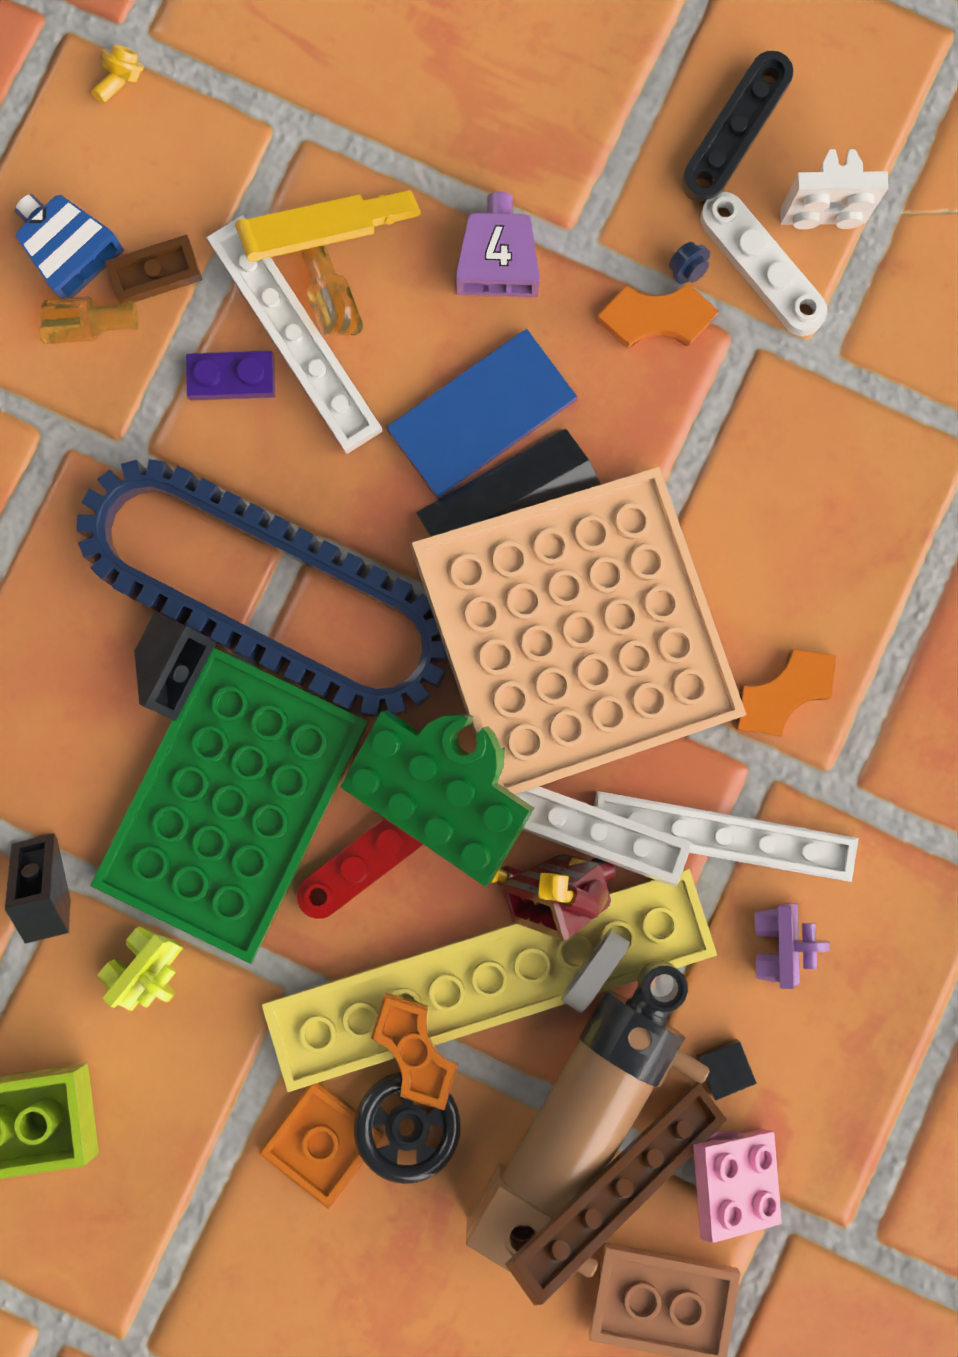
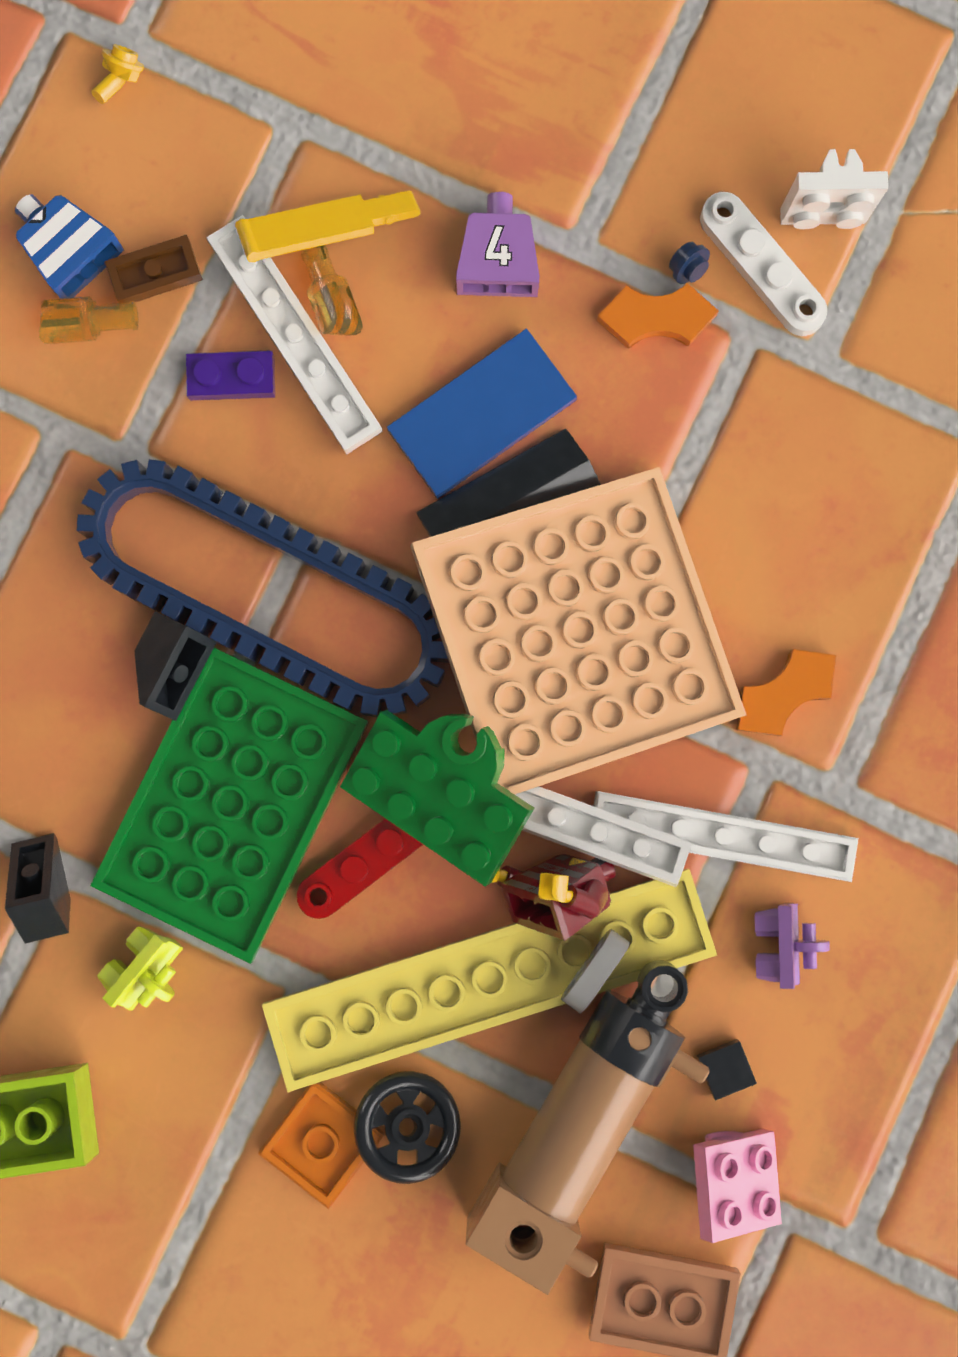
orange tile [371,992,458,1110] -> none
reddish brown plate [505,1083,727,1306] -> none
black plate [682,51,794,203] -> none

